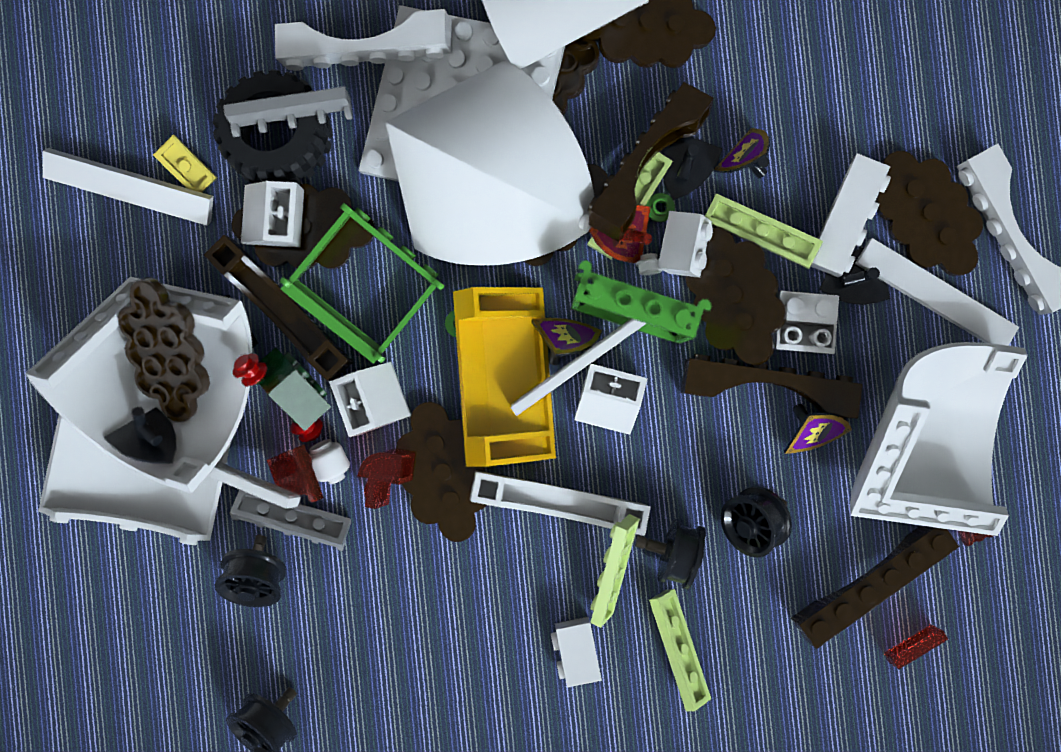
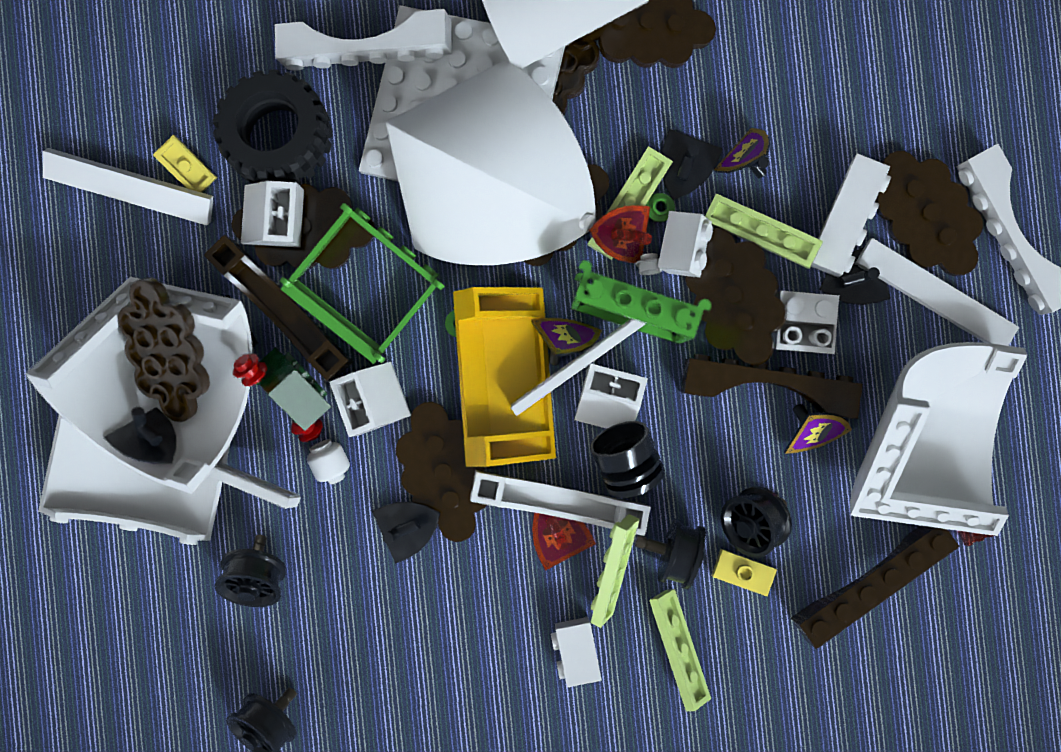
light grey hinge [224,86,353,137] -> none
light grey hinge [230,489,351,551] -> none
clear red wing [267,445,324,503] -> none
clear red brick [357,449,415,509] -> none
dark brown arch [587,82,714,242] -> none
clear red tile [884,624,949,670] -> none
none -> black shield [372,502,441,564]
none -> clear red shield [532,513,596,571]
none -> black wheel [590,421,665,498]
none -> light yellow plate [711,549,777,597]

